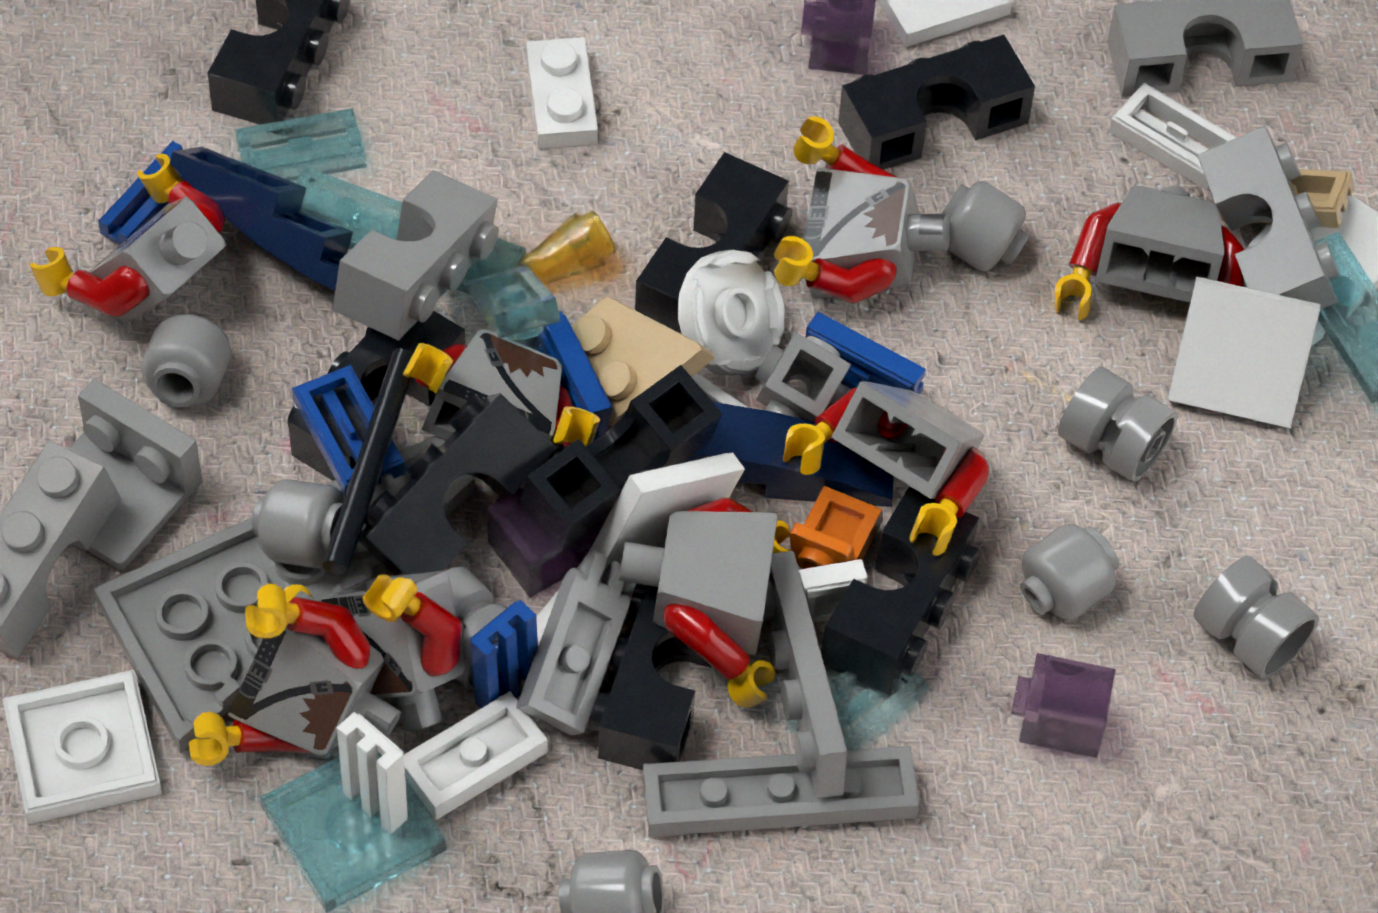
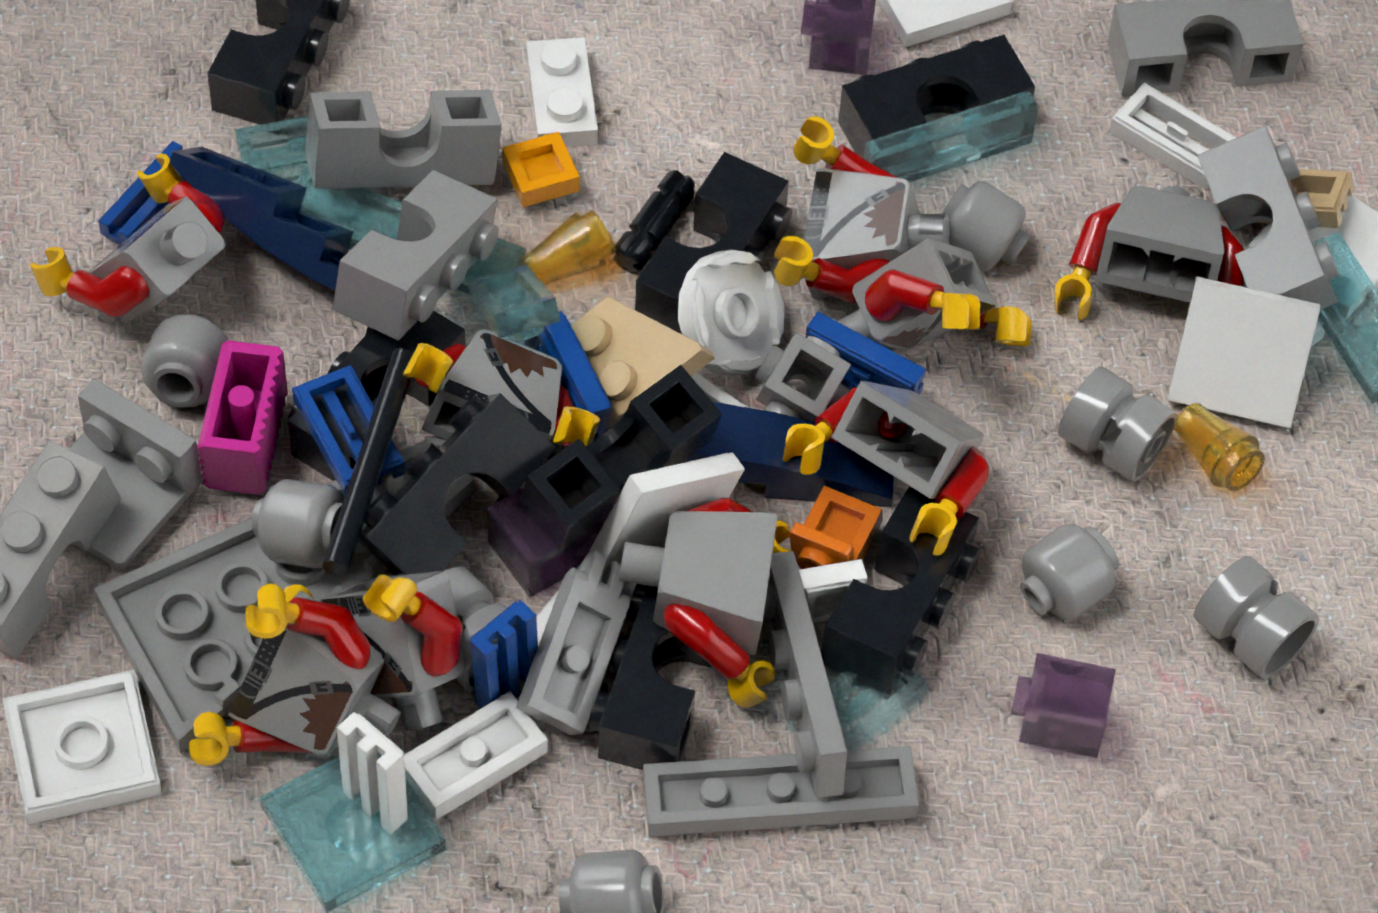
none -> dark pink brick [197,340,288,495]
none -> light grey arch [305,90,502,191]
none -> light orange plate [502,132,580,208]
none -> black axle [614,170,695,272]
none -> torso [838,238,1032,350]
none -> clear light blue tile [864,91,1039,182]
none -> clear yellow cone [1174,403,1265,491]

